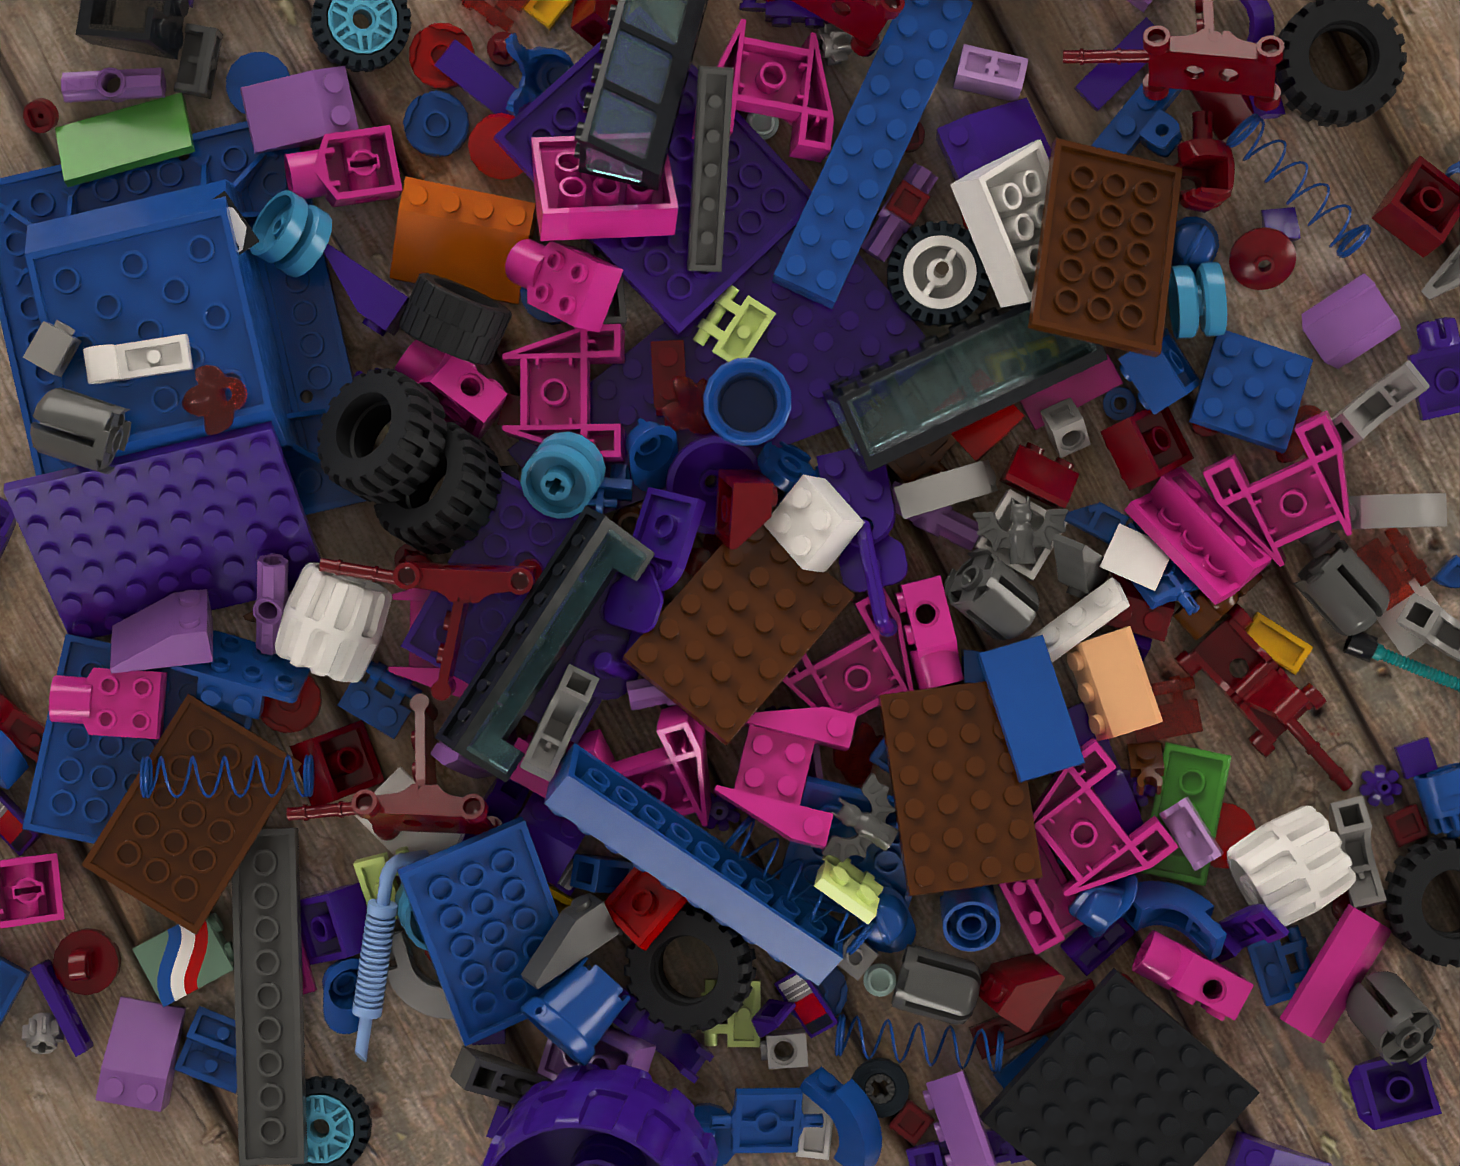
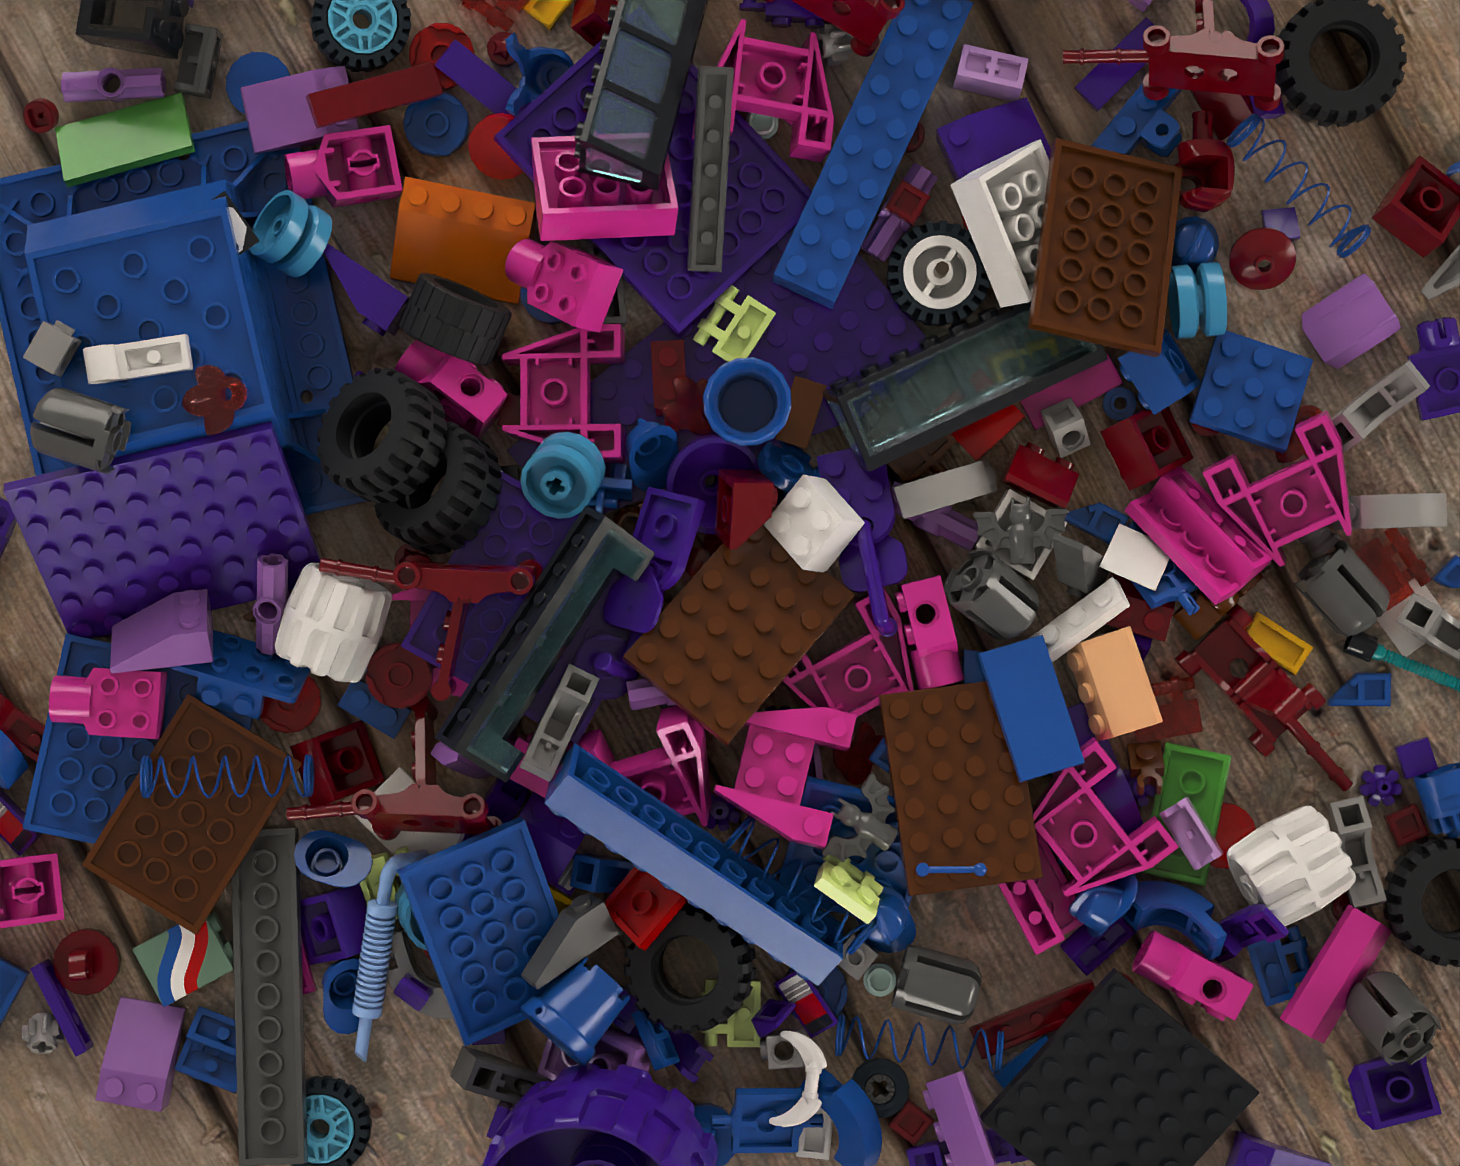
blue gear [940,885,1001,952] -> none
dark red slope [979,952,1065,1033] -> none
none -> blue piece [294,830,373,888]
none -> dark red tile [306,62,443,129]
none -> dark red tile [366,642,433,709]
none -> dark purple slope [394,973,434,1011]
none -> blue tile [631,1010,680,1071]
none -> white piece [769,1031,827,1127]
none -> reddish brown tile [775,376,827,450]
none -> blue hinge [915,863,987,877]
none -> blue tile [1327,673,1391,706]

